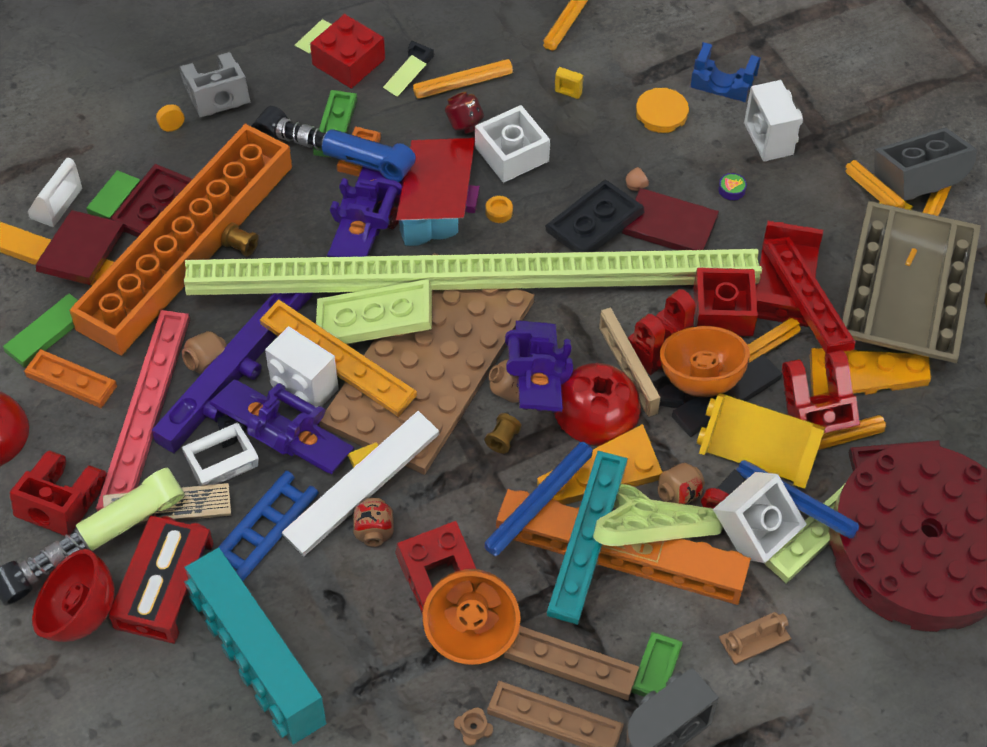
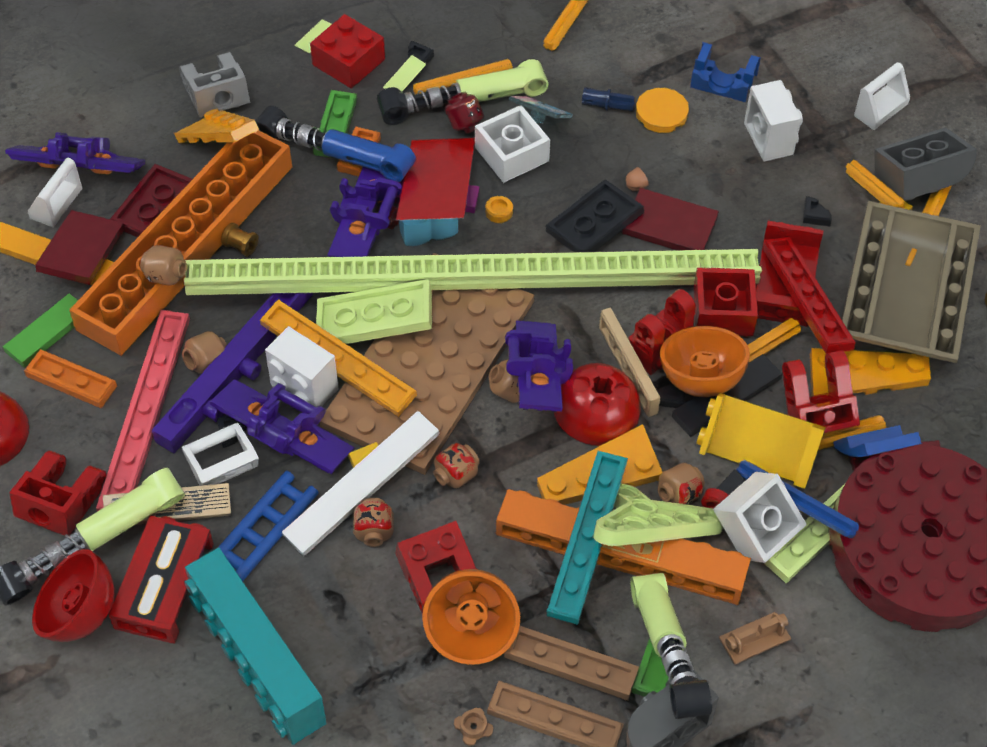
bright green tile [87,170,140,219] -> none
light orange tile [156,104,185,132] -> none
pearl gold bush [484,413,522,454] -> none
blue axle [484,442,593,556] -> none
yellow tile [555,67,583,99] -> none
tile [718,173,747,200] -> none
none -> dark purple piece [5,132,145,174]
none -> medium nougat head [140,245,187,286]
none -> light orange wing [174,109,259,143]
none -> piece [376,59,549,125]
none -> medium nougat head [433,443,480,489]
none -> clear light blue piece [508,96,573,124]
none -> dark blue axle [582,87,635,111]
none -> piece [630,573,712,719]
none -> black tile [803,196,832,227]
none -> blue slope [833,425,922,457]
none -> white tile [854,62,910,130]

